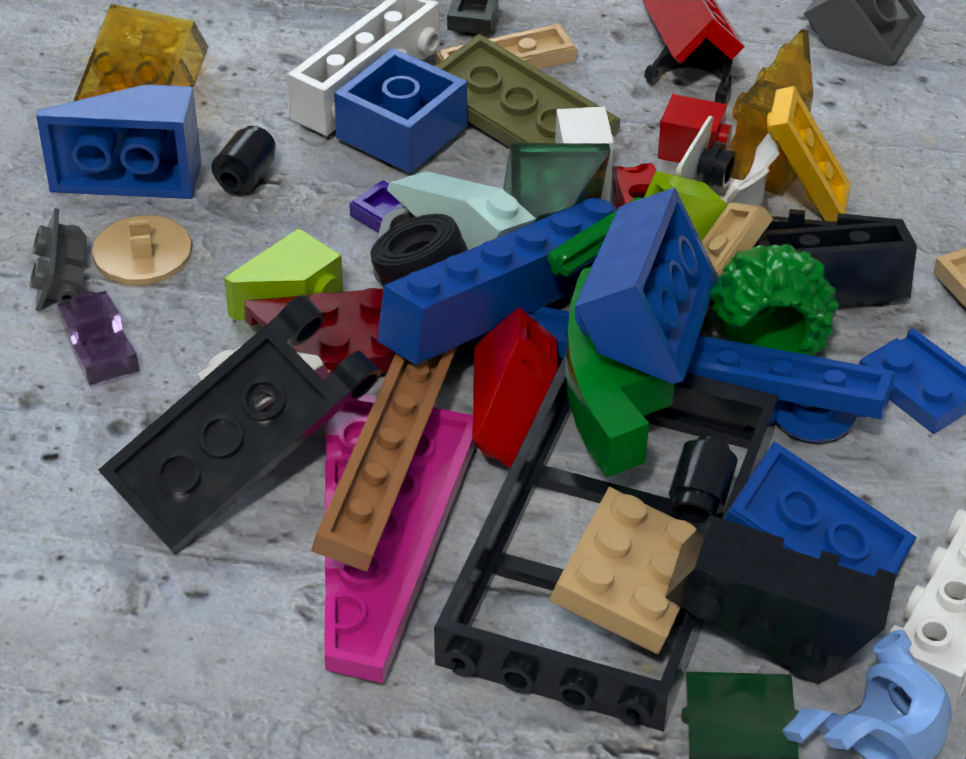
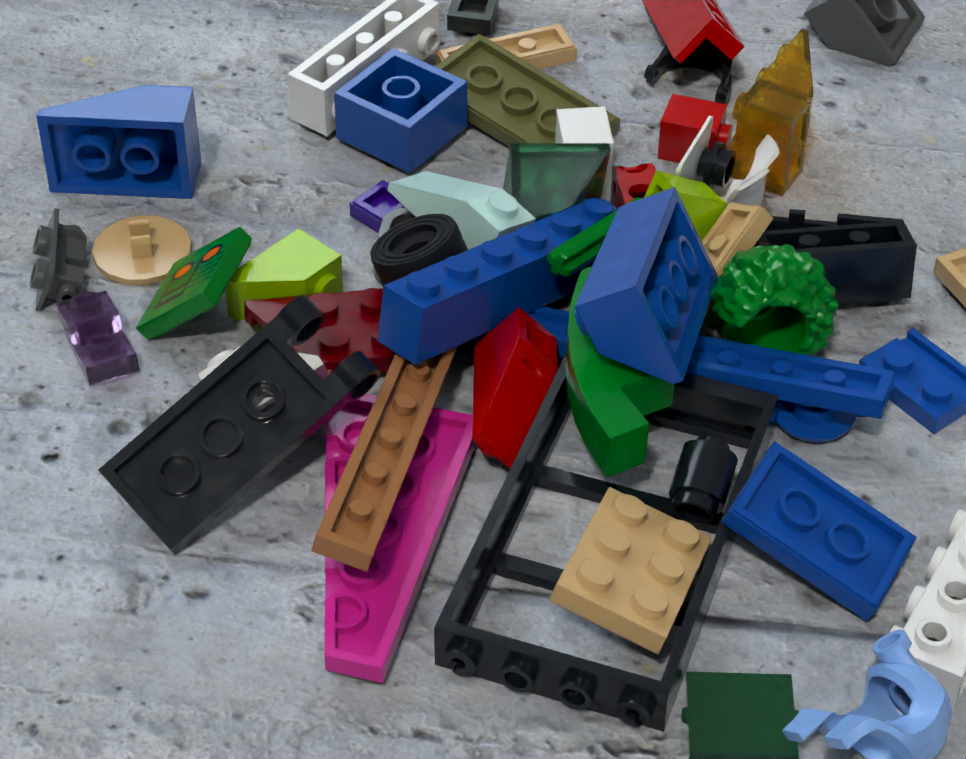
clear yellow slope [73,4,209,101] -> none
black brick [211,125,276,194] -> none
black wedge [665,515,896,685] -> none
yellow plate [767,86,850,222] -> none
none -> green tile [136,226,252,340]

